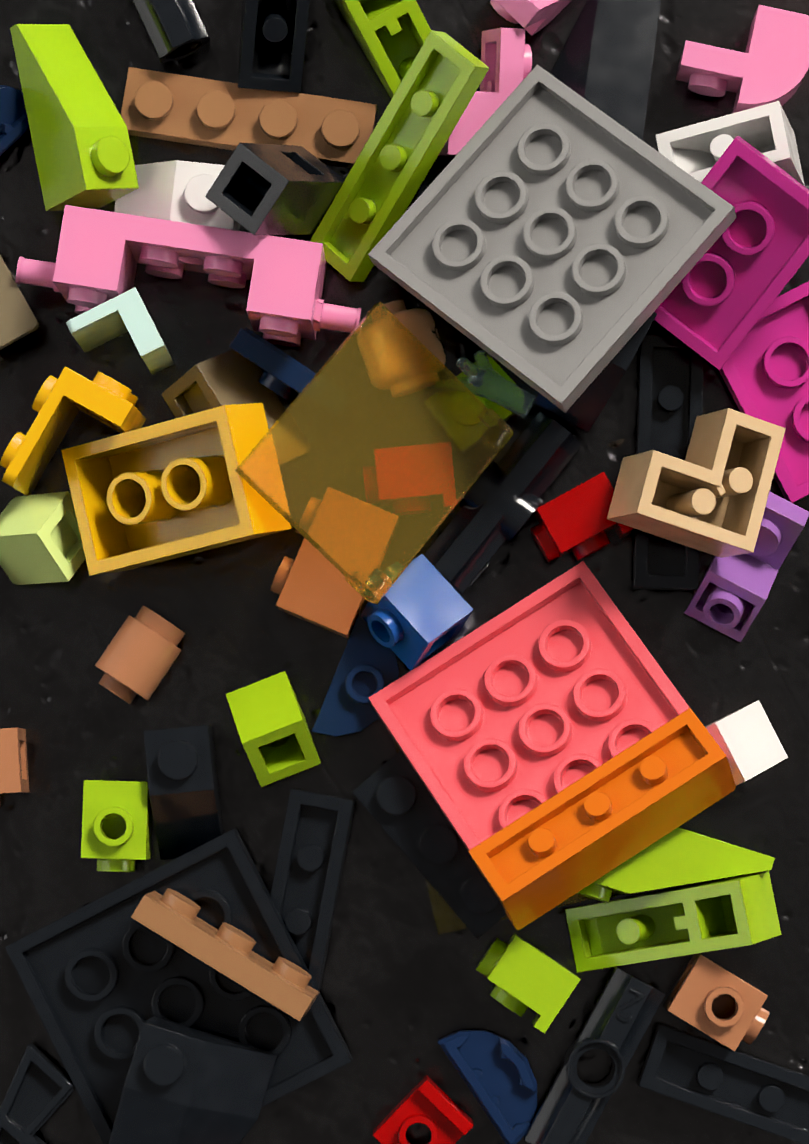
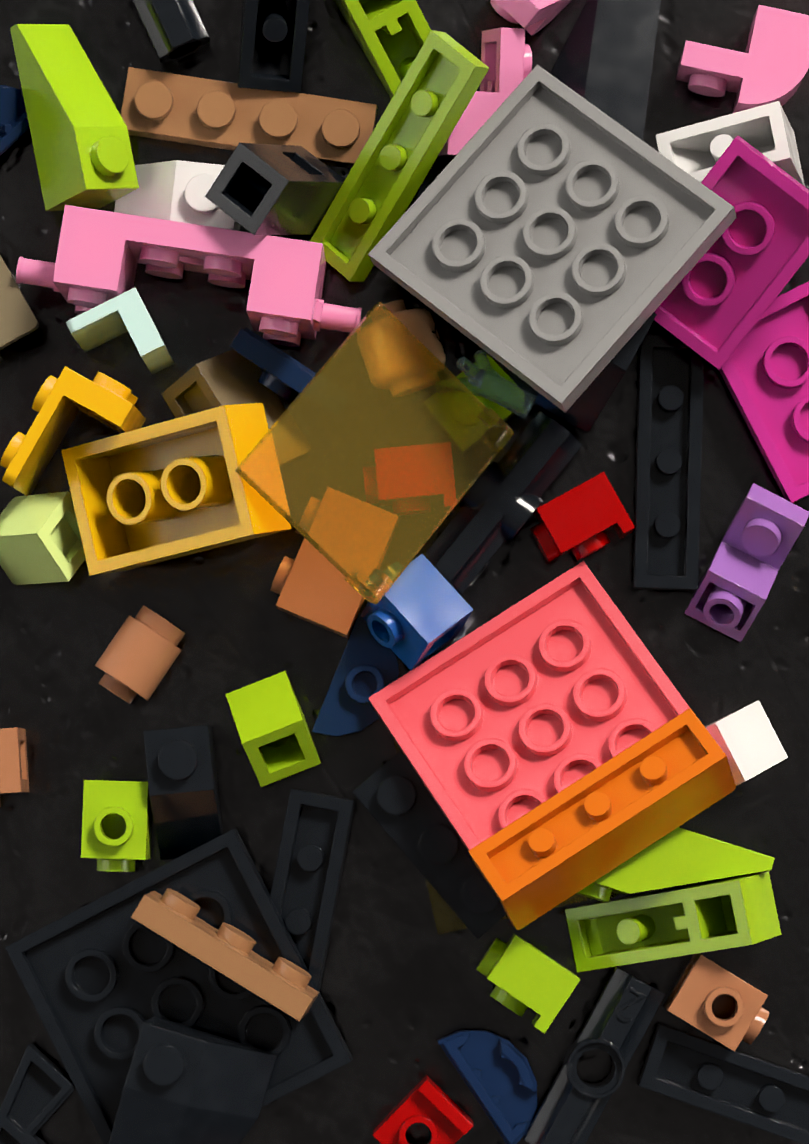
tan brick [607,408,786,558] -> none

